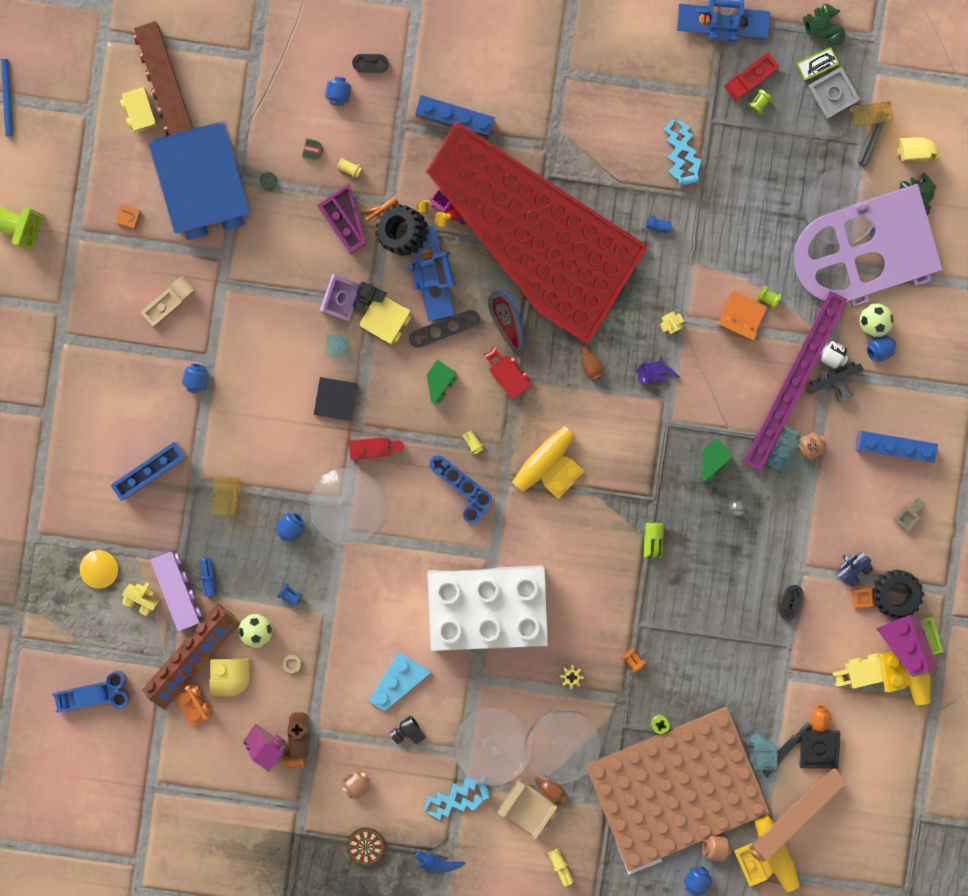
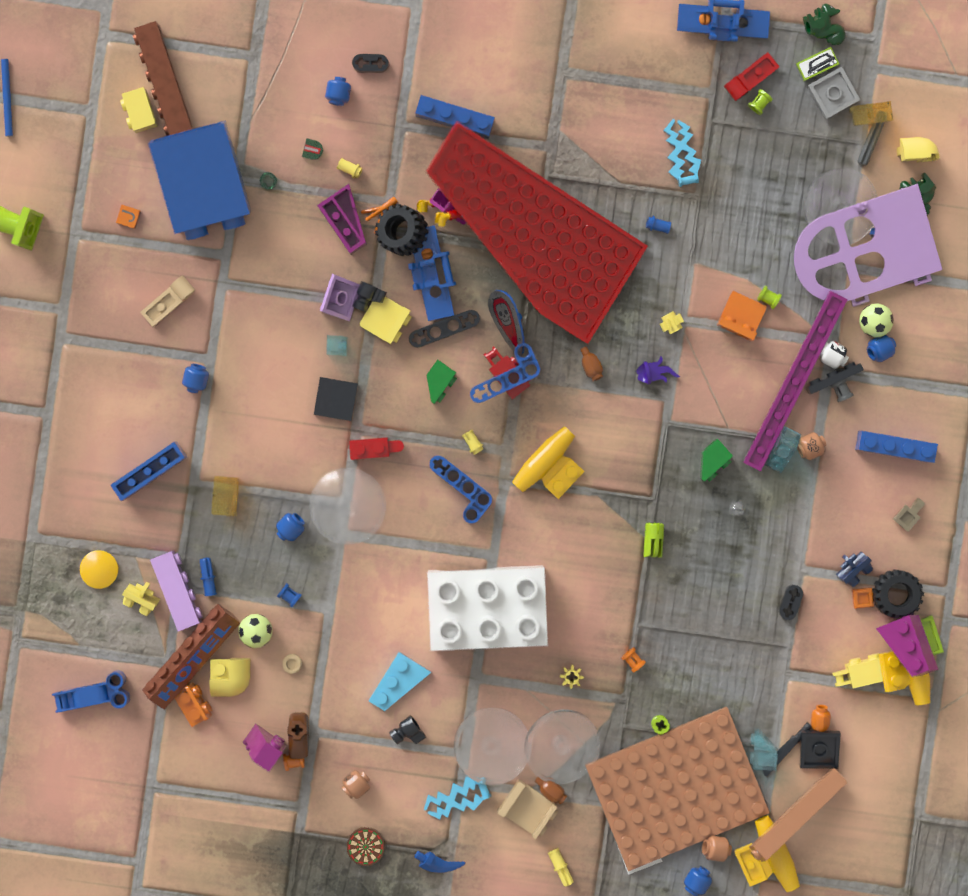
none -> blue beam [470,343,540,403]

